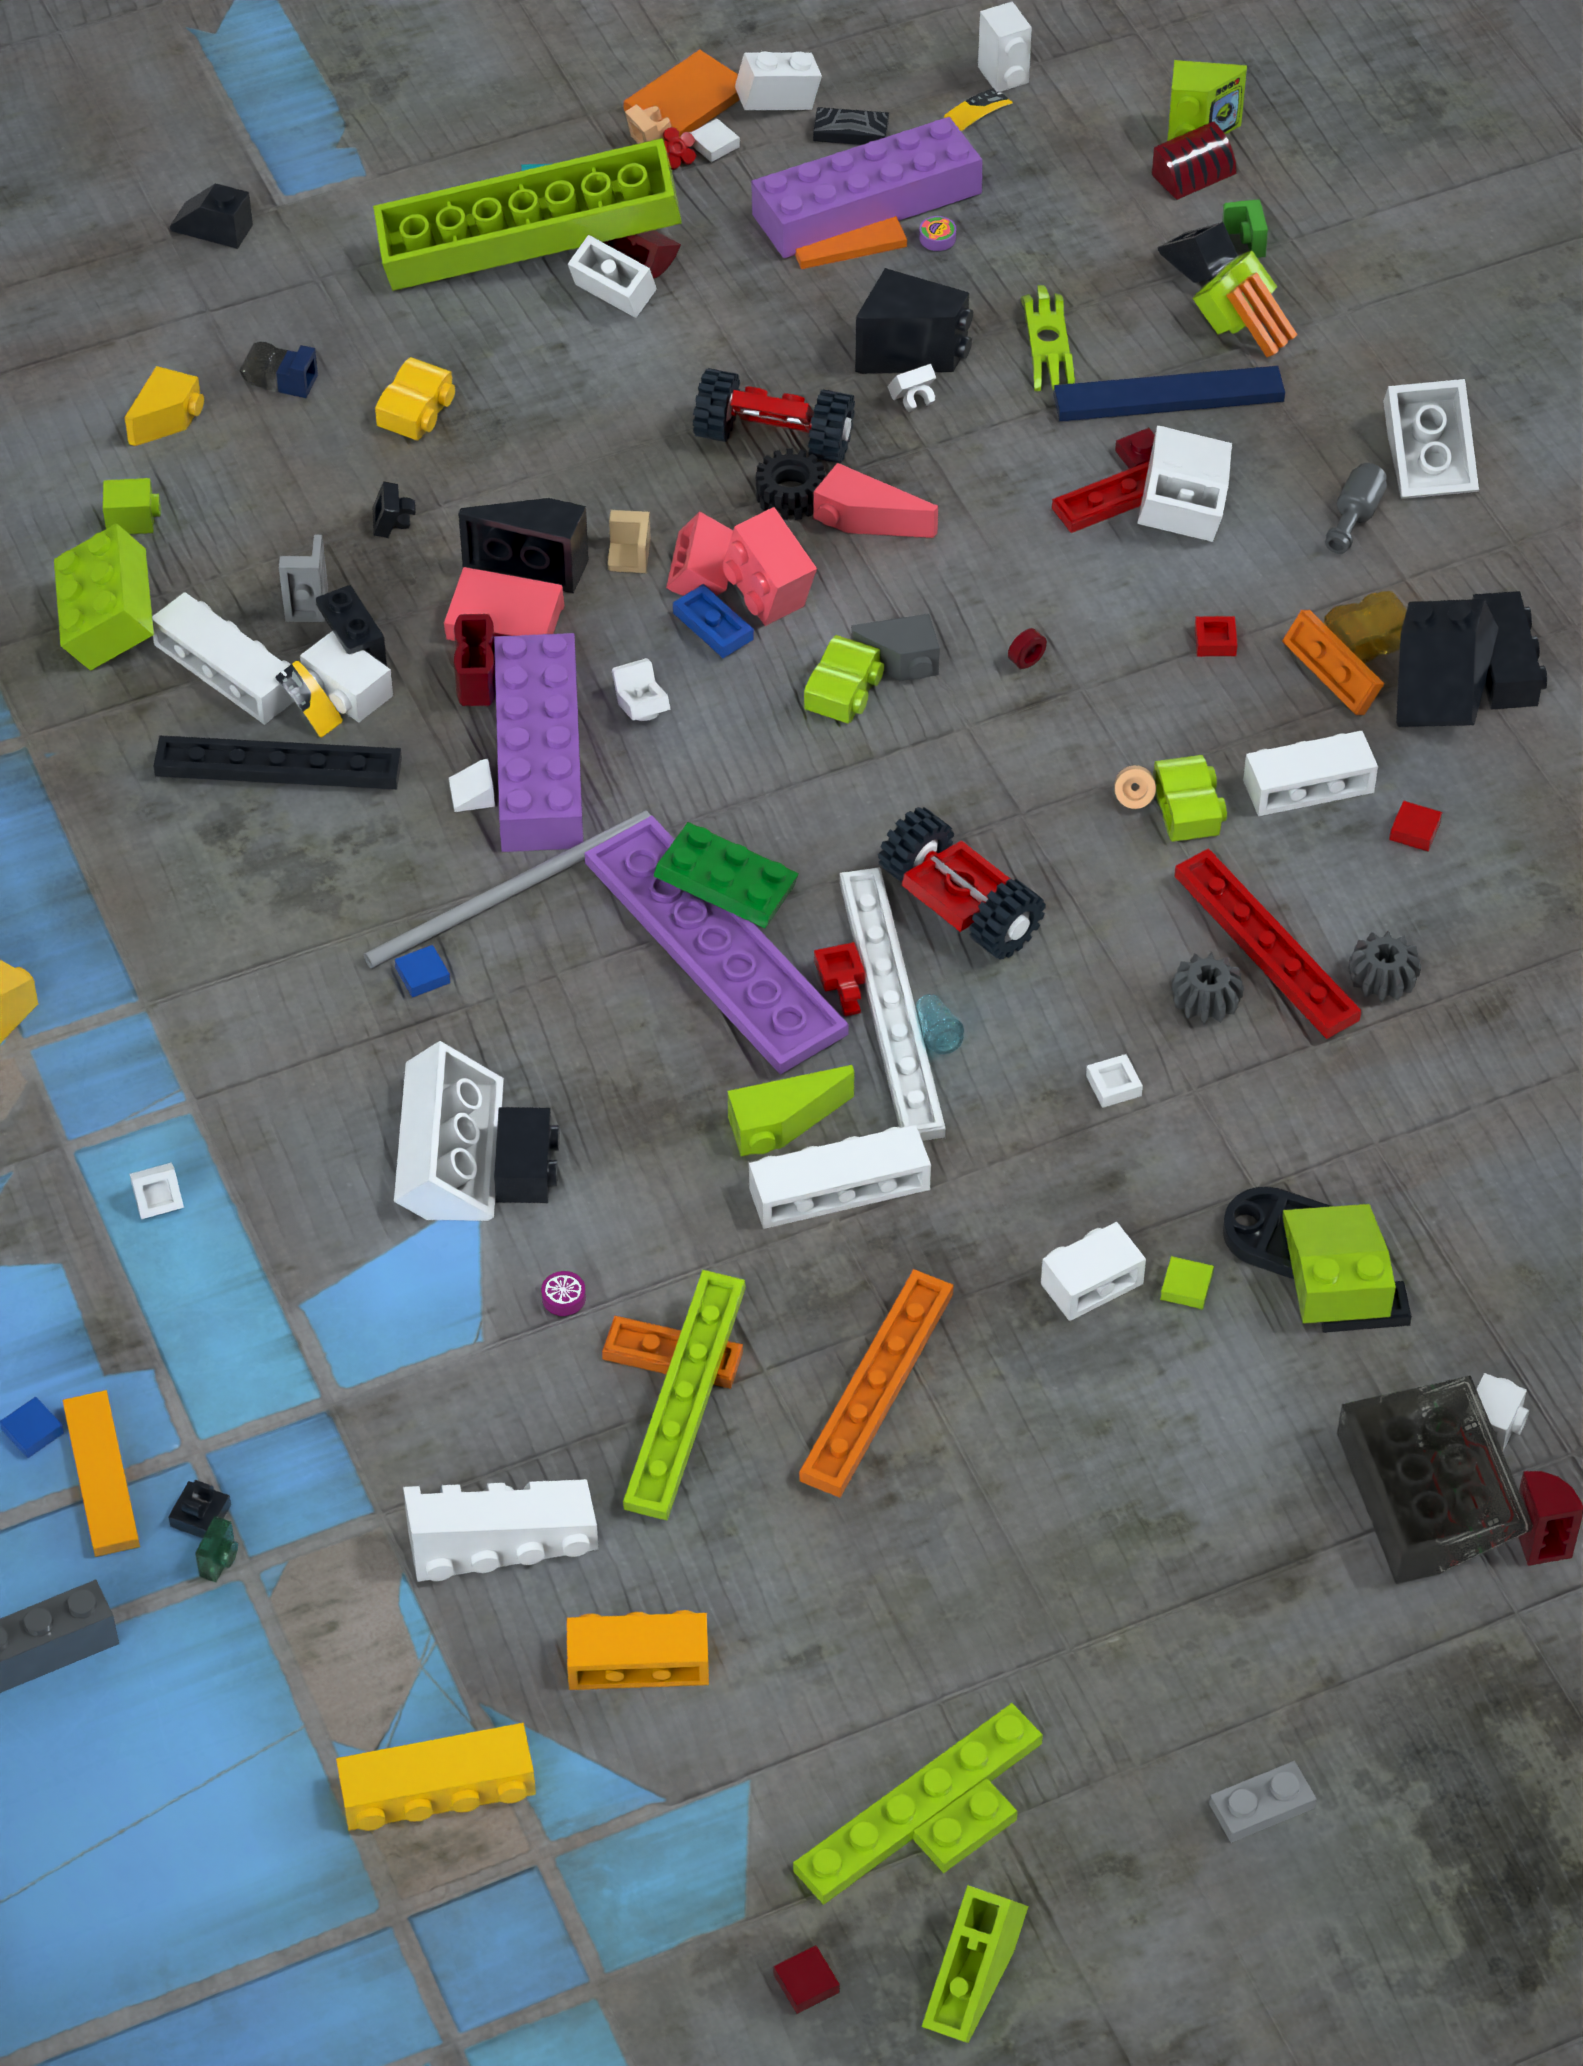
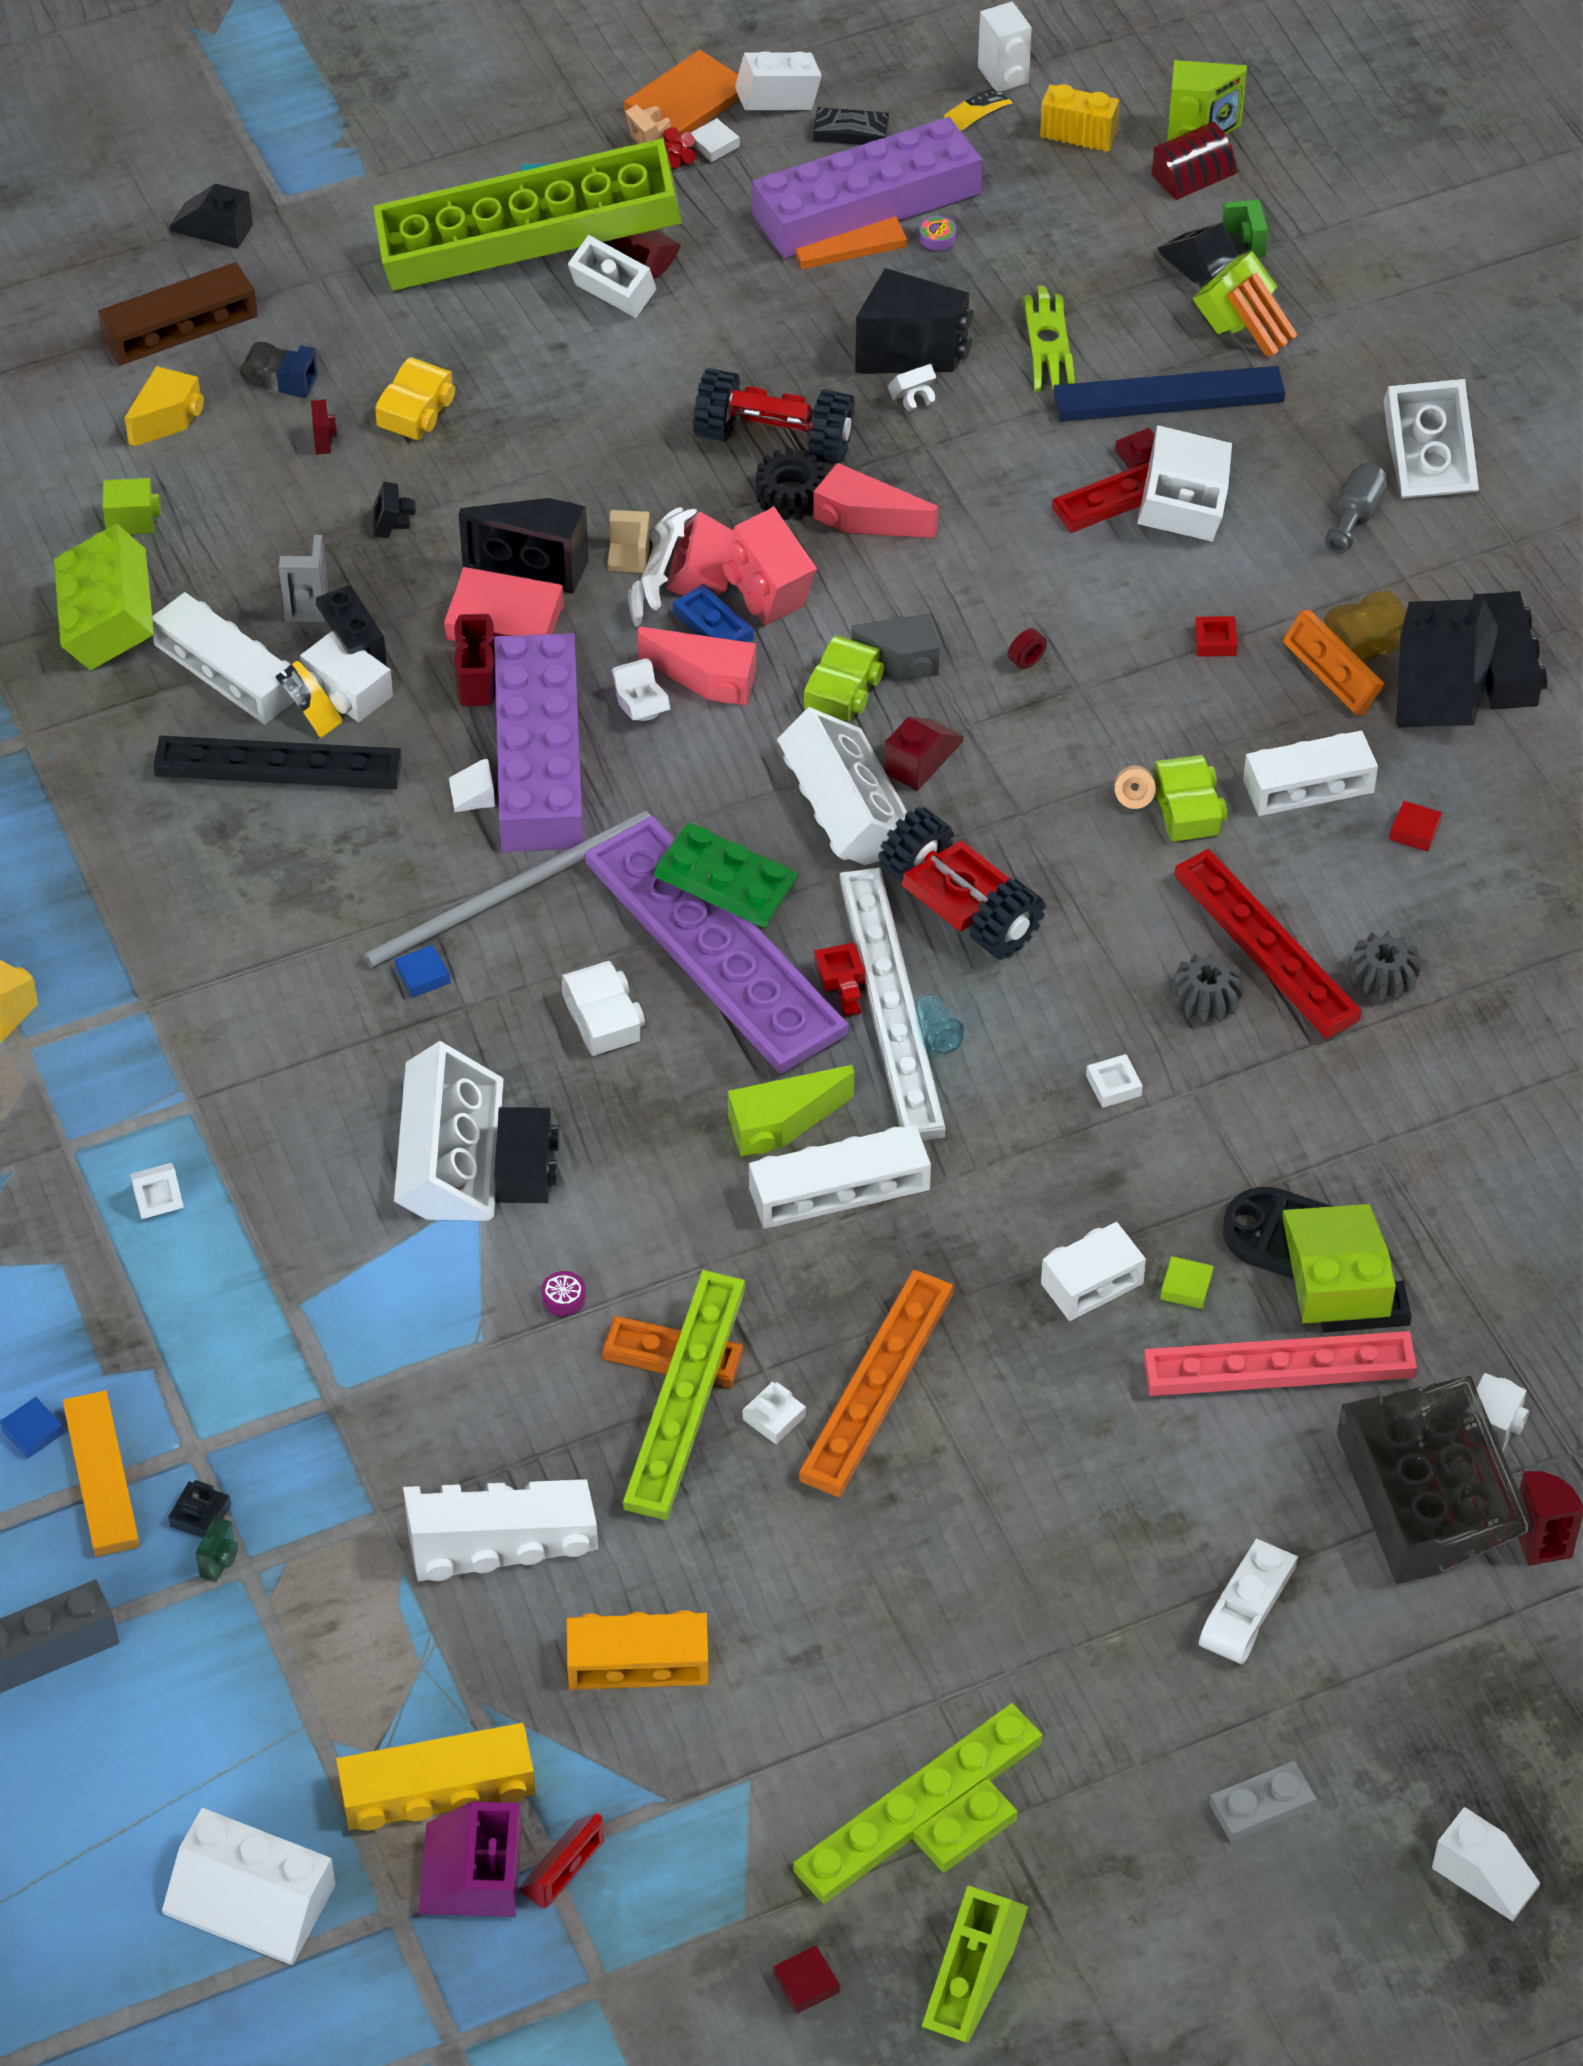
none -> reddish brown brick [98,262,258,366]
none -> white slope [162,1808,336,1966]
none -> dark red plate [311,399,337,455]
none -> magenta slope [419,1802,522,1917]
none -> red slope [519,1813,604,1909]
none -> white brick [562,961,645,1056]
none -> white piece [628,507,697,627]
none -> coral slope [637,627,756,705]
none -> white tile [742,1382,806,1445]
none -> white slope [777,707,907,865]
none -> dark red slope [884,716,964,791]
none -> yellow brick [1040,84,1120,152]
none -> coral plate [1144,1331,1417,1396]
none -> white plate [1199,1538,1298,1665]
none -> white slope [1432,1807,1540,1921]

